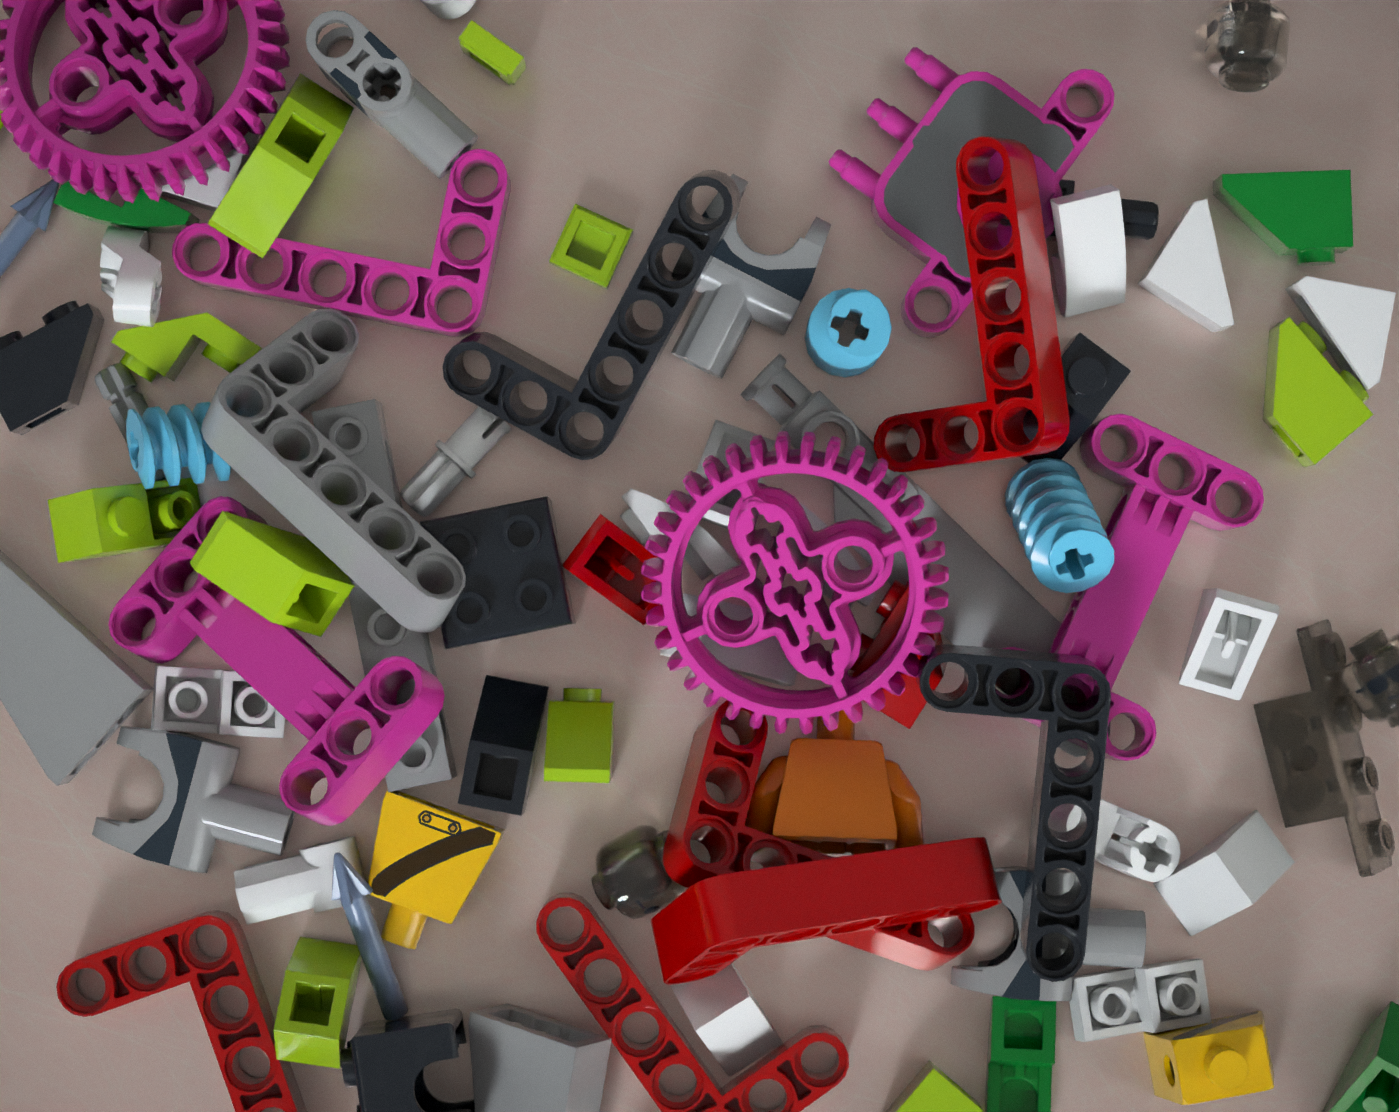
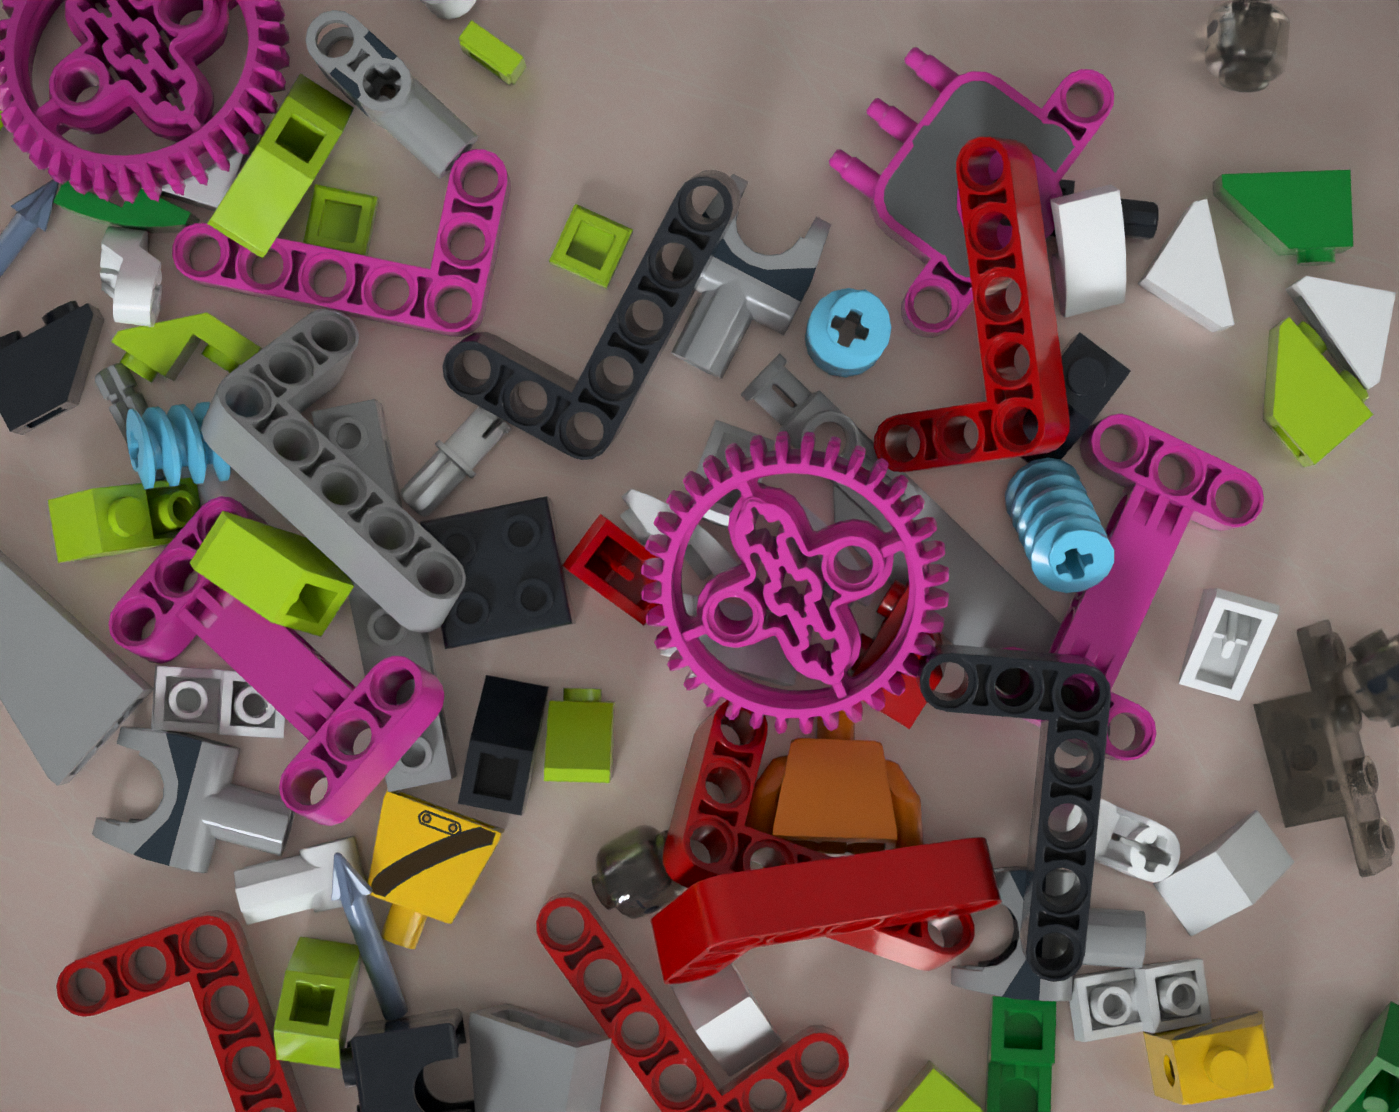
none -> lime tile [303,184,379,256]

